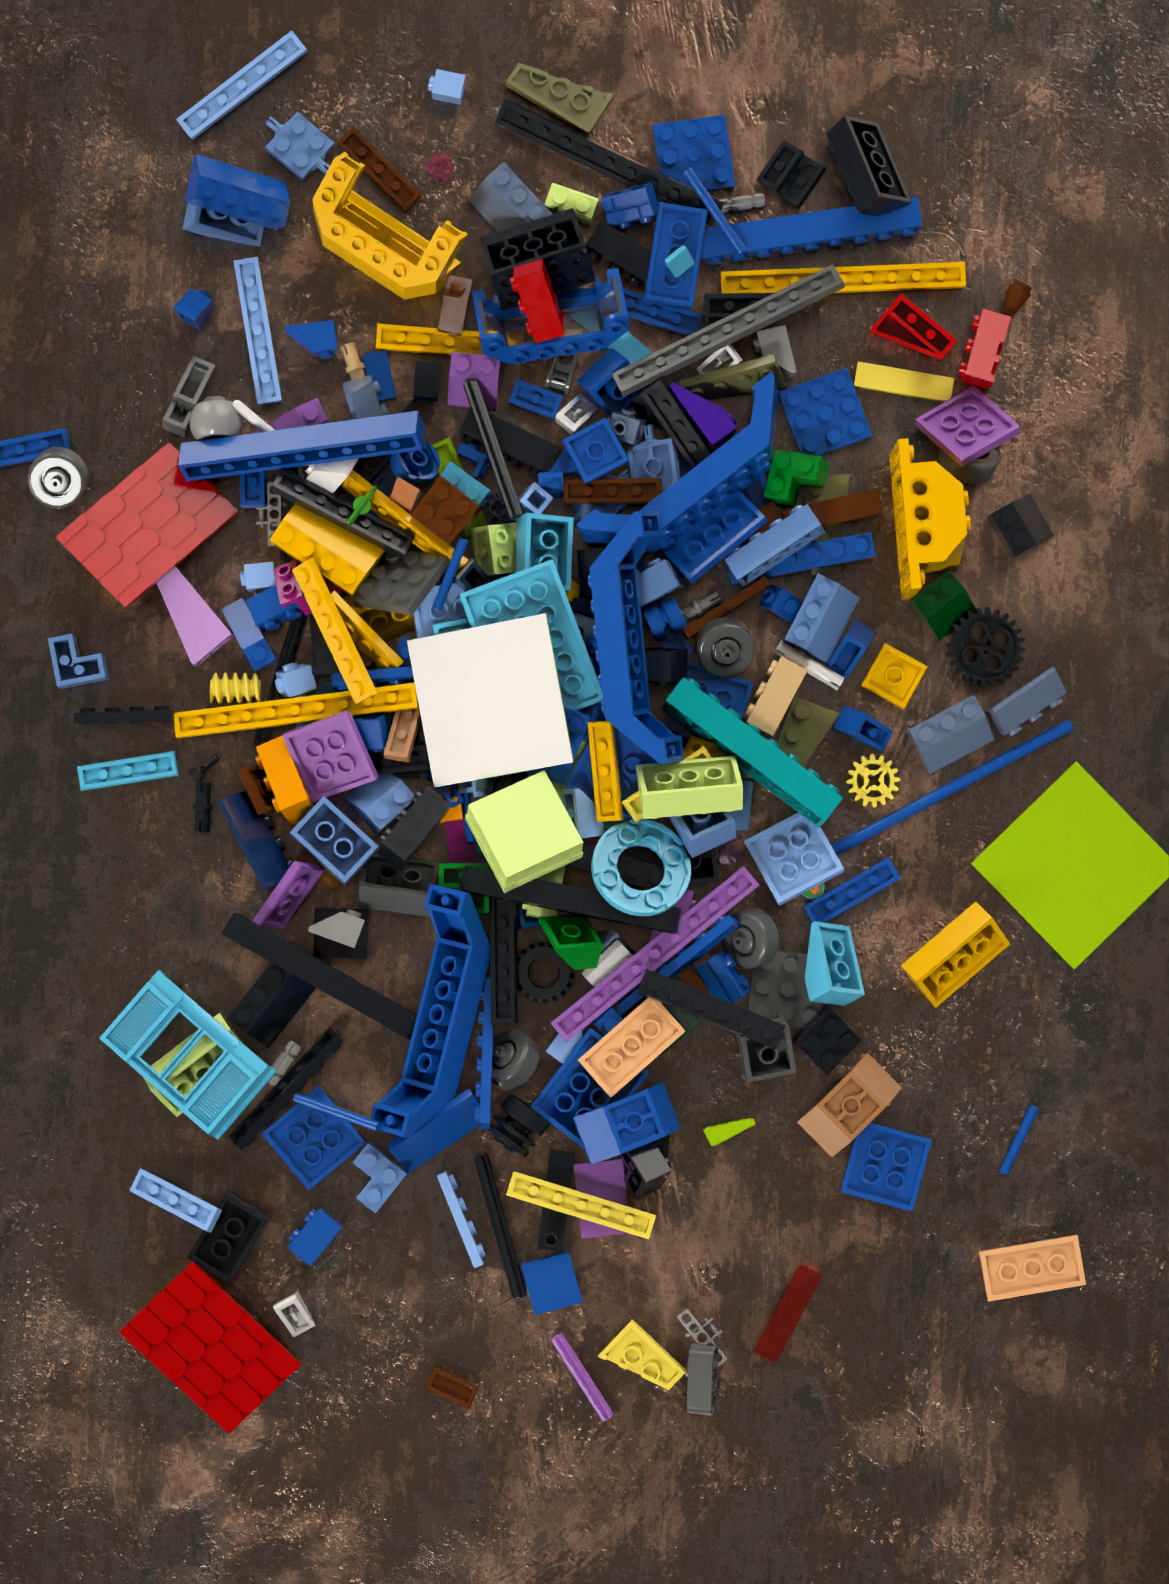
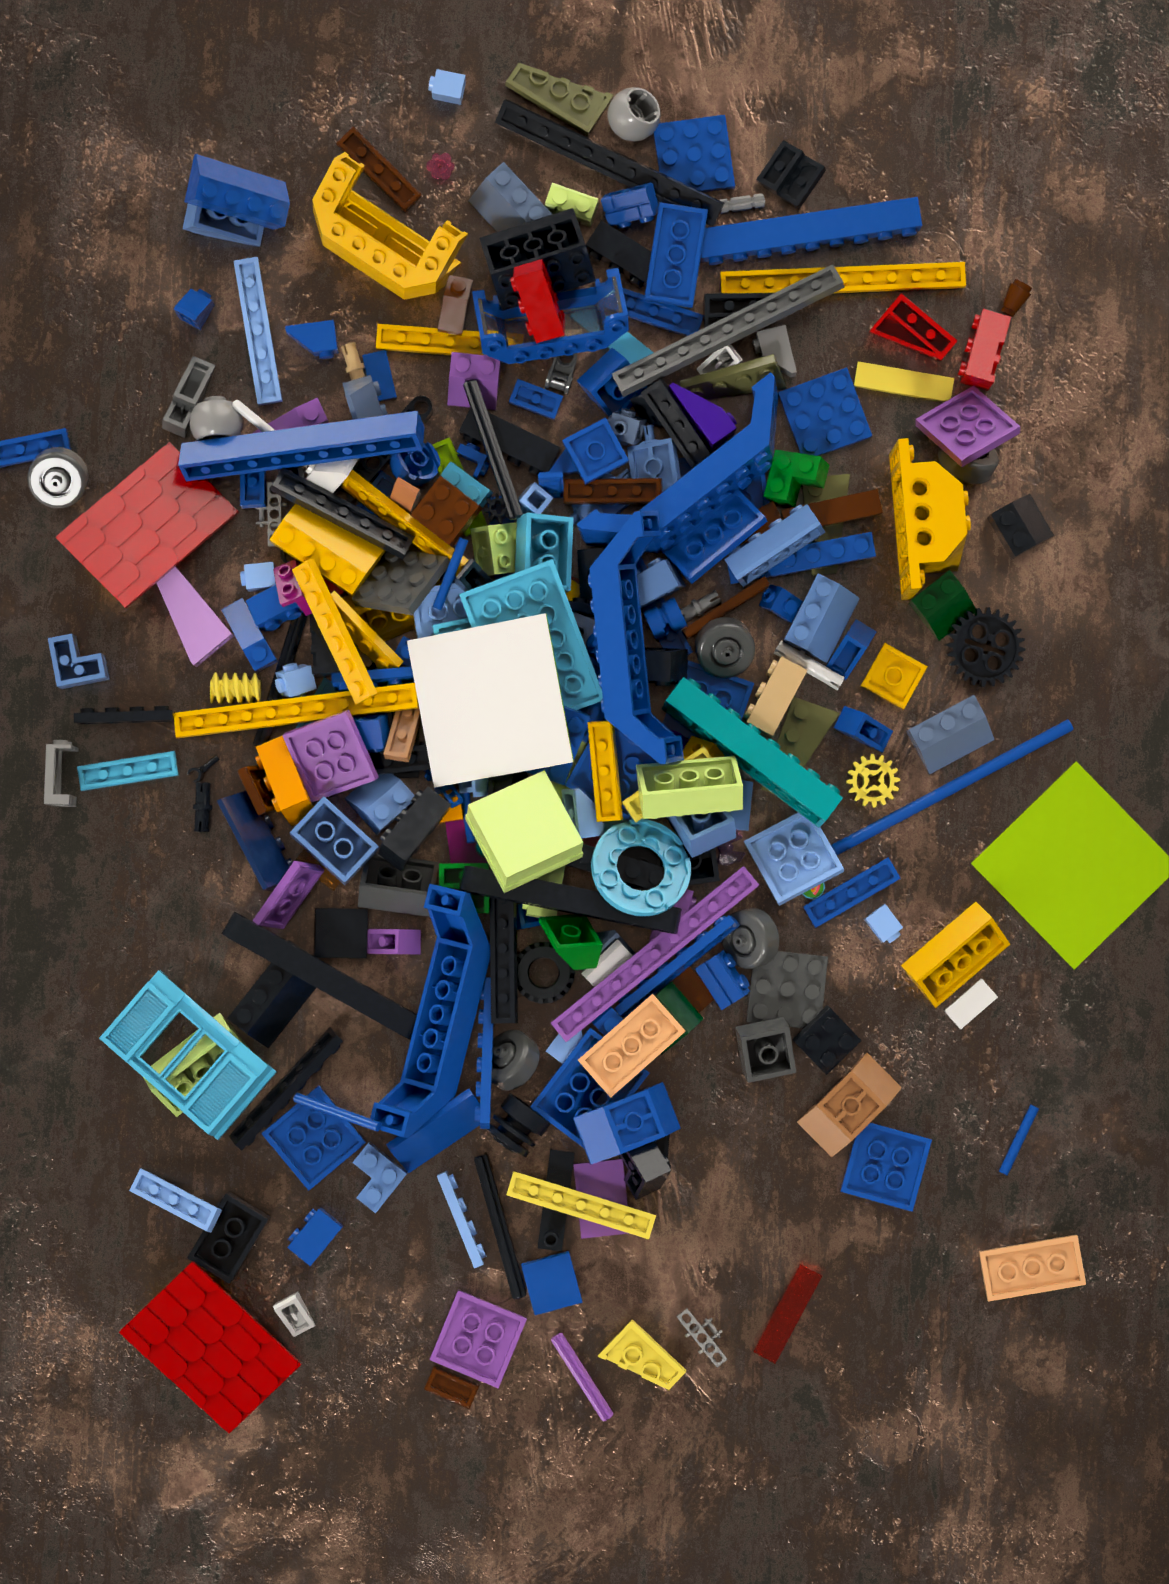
light blue plate [176,31,307,140] -> none
medium blue plate [265,112,334,181] -> none
light grey axle [268,1040,301,1086] -> none
light grey slope [308,909,365,948] -> none
bright green piece [346,486,377,525] -> none
black slope [413,361,442,402] -> none
white slope [555,393,599,435] -> none
black plate [637,969,786,1050] -> none
medium azure slope [665,245,694,278] -> none
blue bar [683,167,747,254] -> none
dark grey beam [687,1344,718,1416] -> none
lime slope [703,1118,755,1147] -> none
medium azure slope [805,921,865,1006] -> none
black slope [826,116,912,217] -> none
sand blue slope [986,666,1067,736] -> none
none -> light grey window [44,740,79,807]
none -> medium lavender slope [367,929,421,954]
none -> medium lavender plate [430,1289,527,1388]
none -> light grey wheel [607,87,661,142]
none -> light blue brick [864,904,903,944]
none -> white tile [944,978,998,1029]

